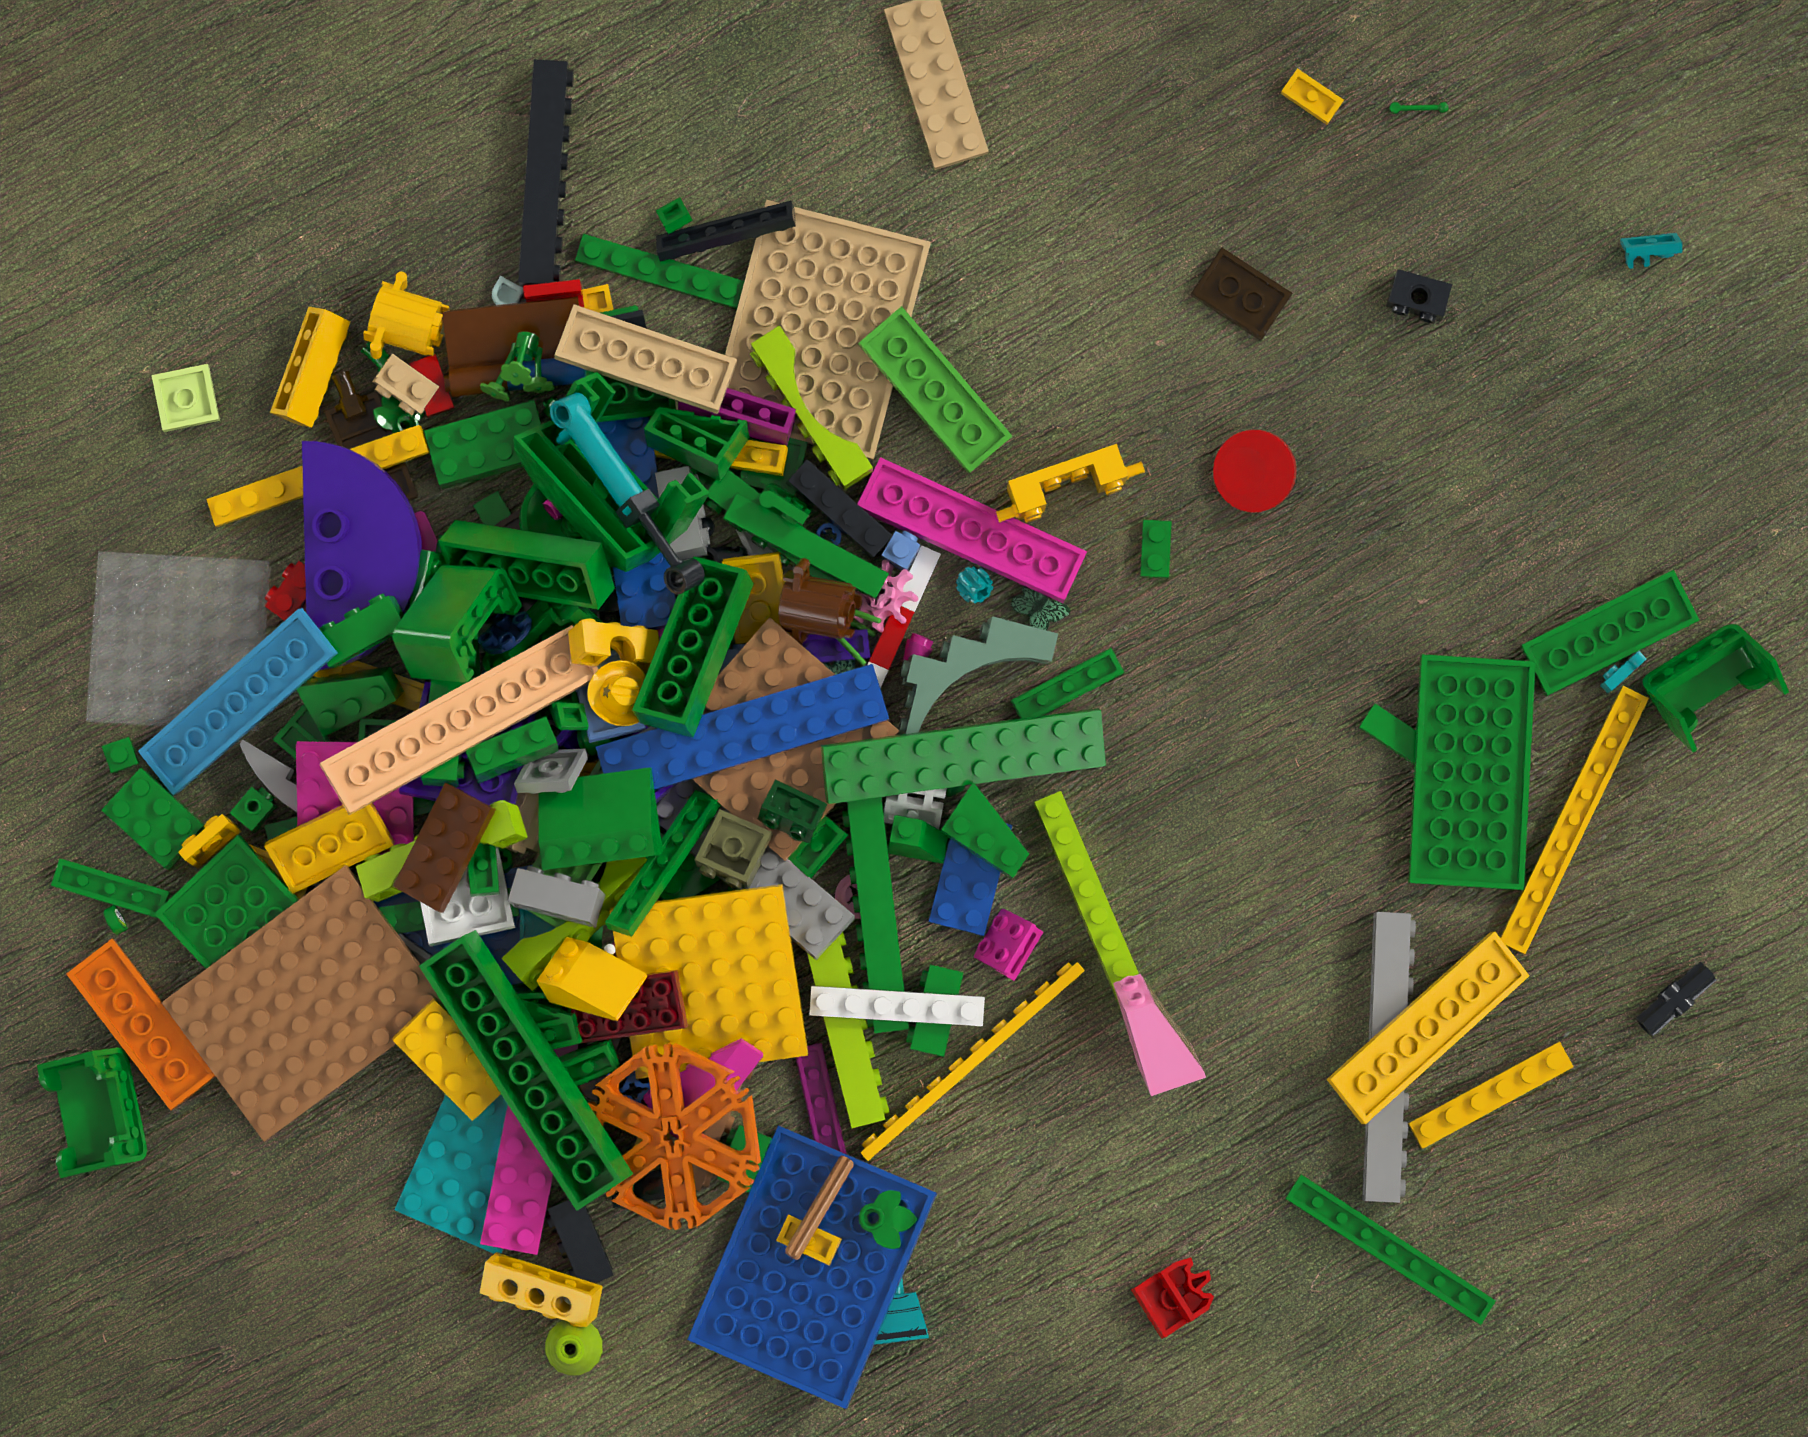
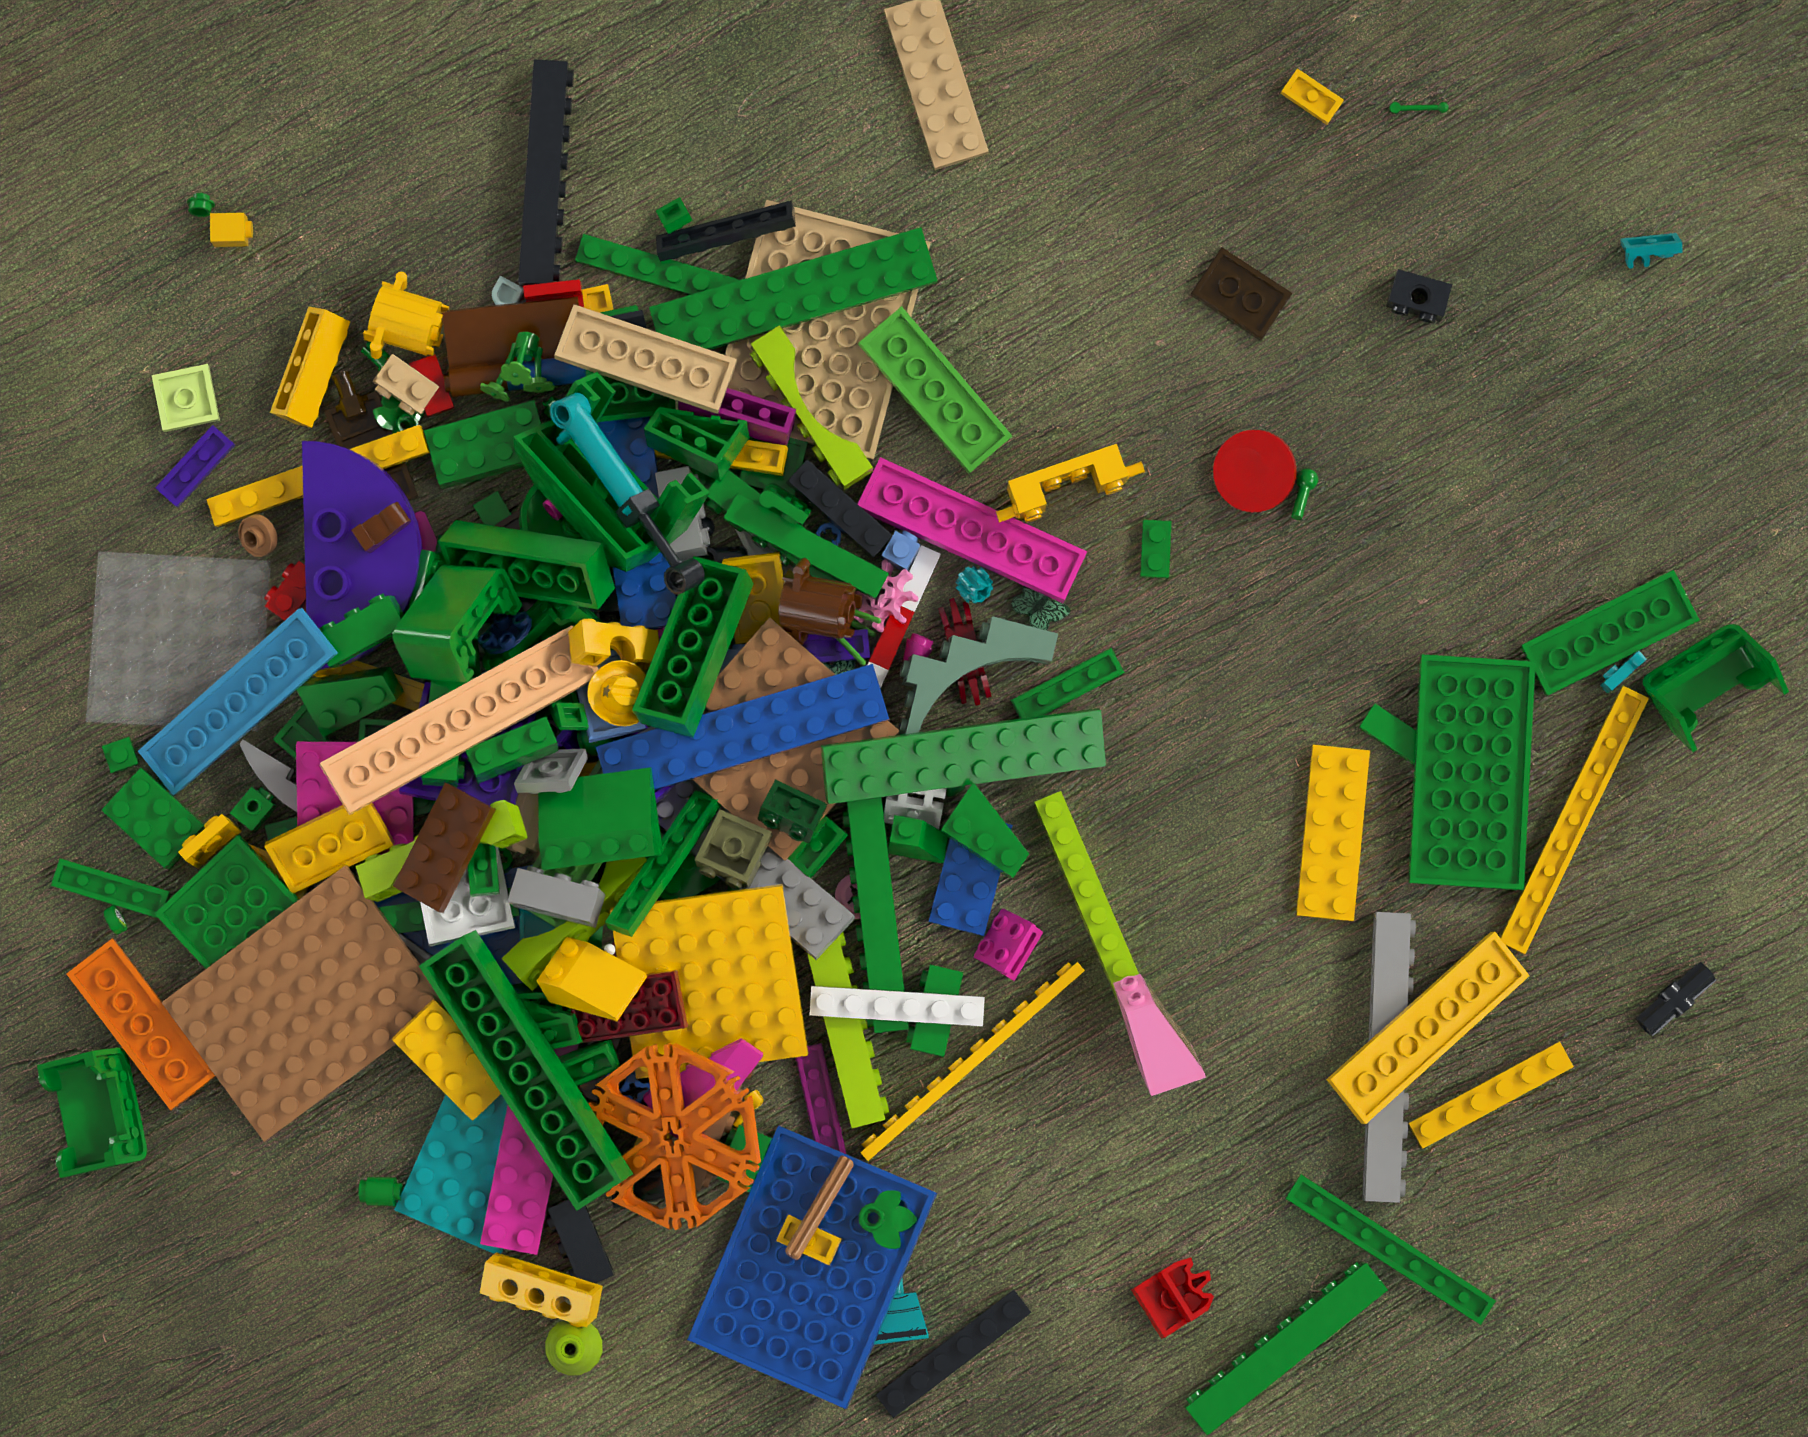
none -> dark purple plate [155,425,235,508]
none -> green plate [187,193,215,217]
none -> yellow brick [210,213,253,247]
none -> medium nougat plate [238,514,278,557]
none -> reddish brown leg [351,502,411,553]
none -> green brick [359,1177,402,1206]
none -> green plate [649,227,938,350]
none -> yellow hand [733,1090,763,1128]
none -> black plate [876,1289,1032,1418]
none -> dark red piece [938,598,992,706]
none -> green brick [1184,1261,1388,1436]
none -> green bar [1291,468,1318,520]
none -> yellow plate [1296,745,1370,922]

